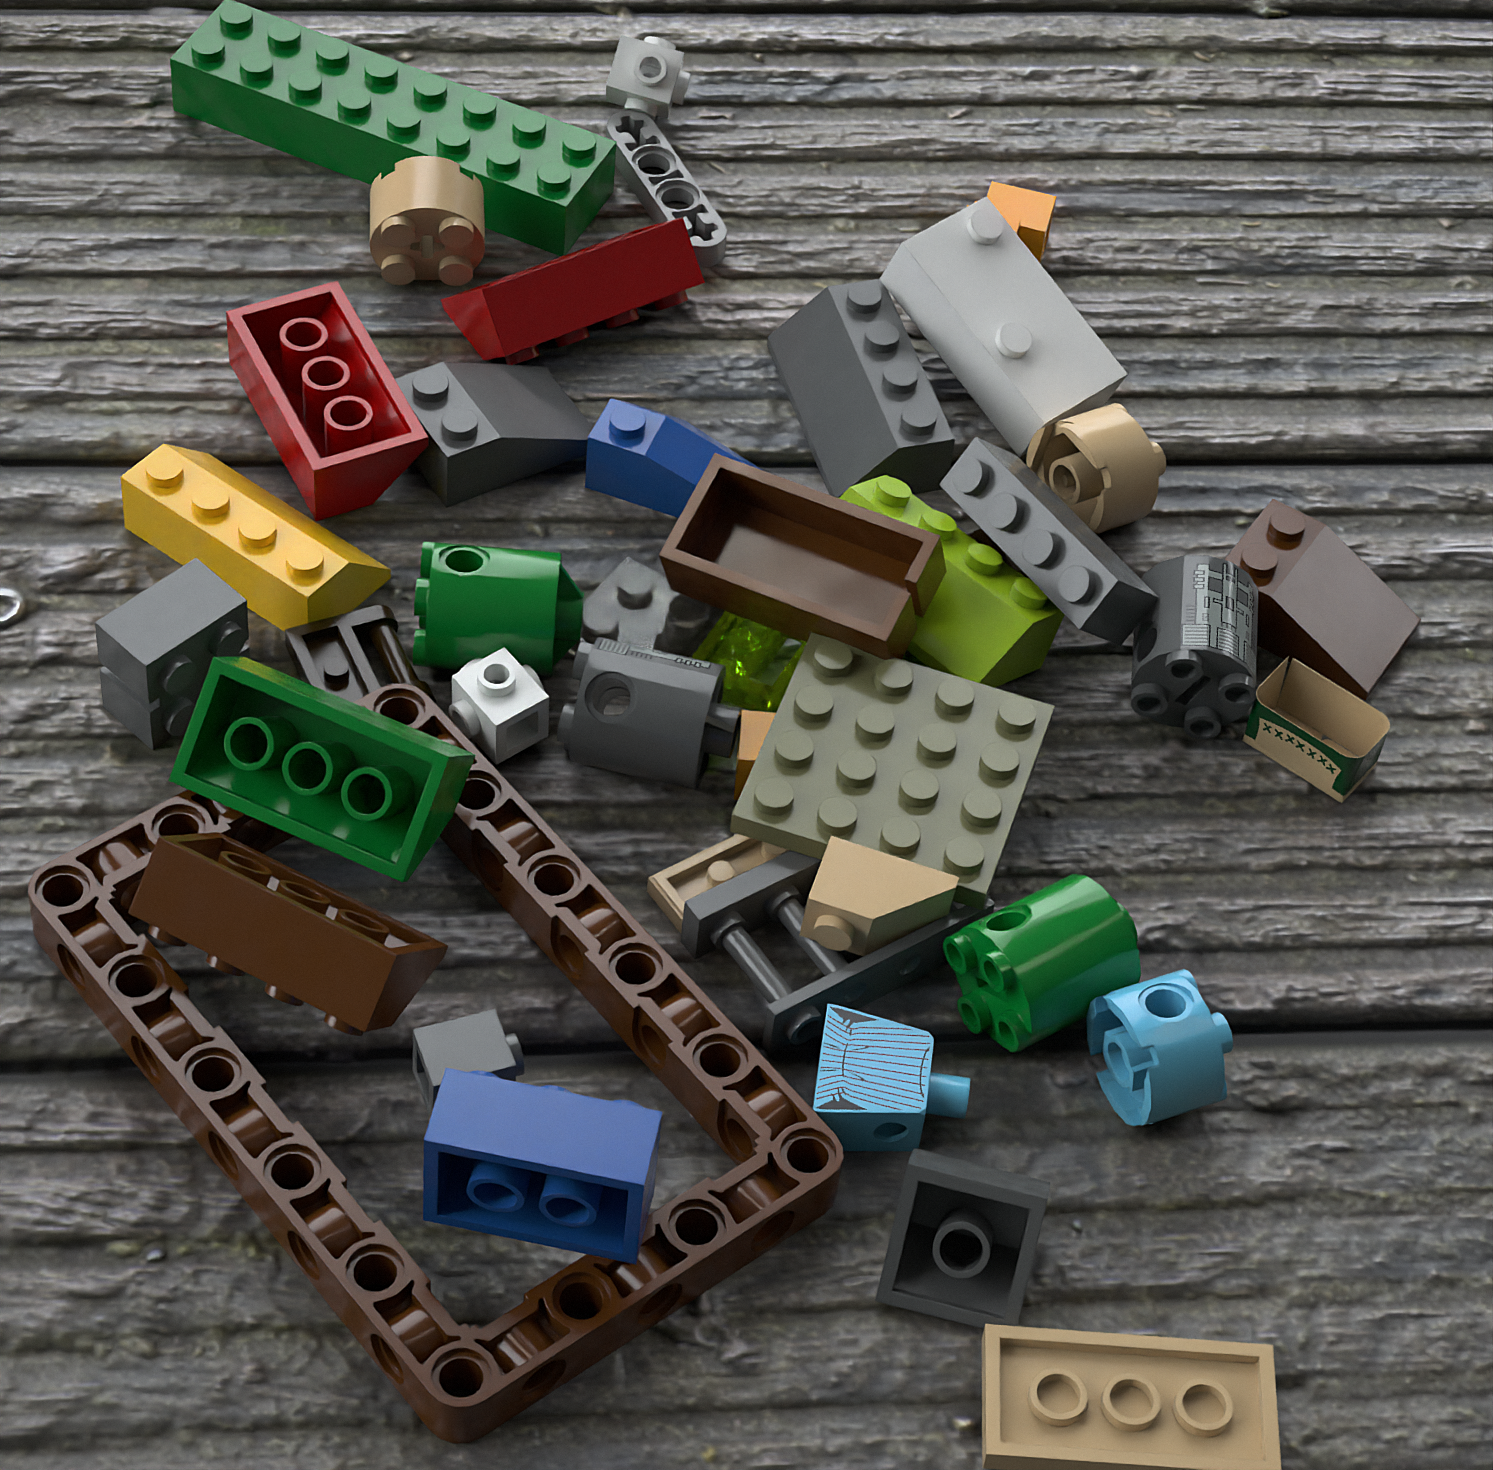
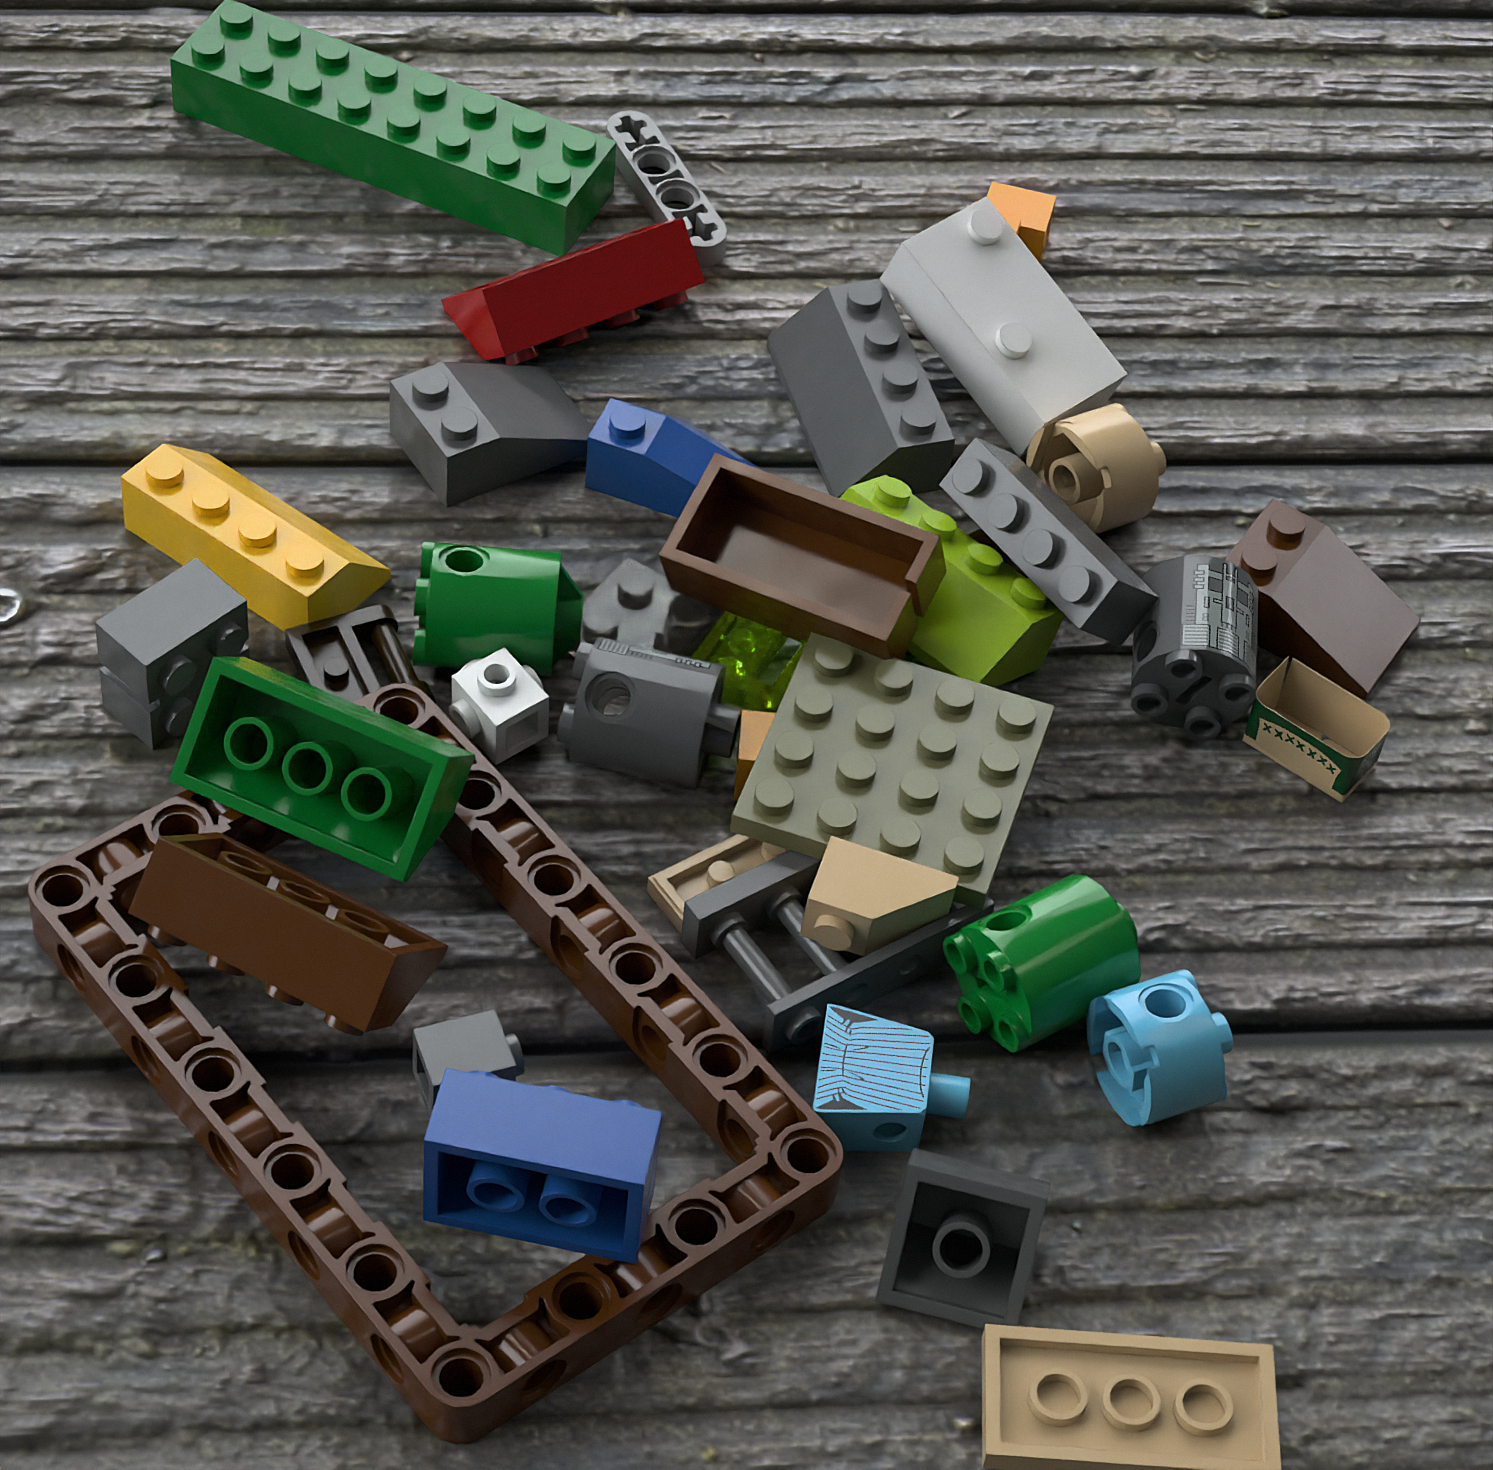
red slope [226,281,428,521] -> none
tan brick [370,156,485,286] -> none
white brick [606,34,691,120] -> none

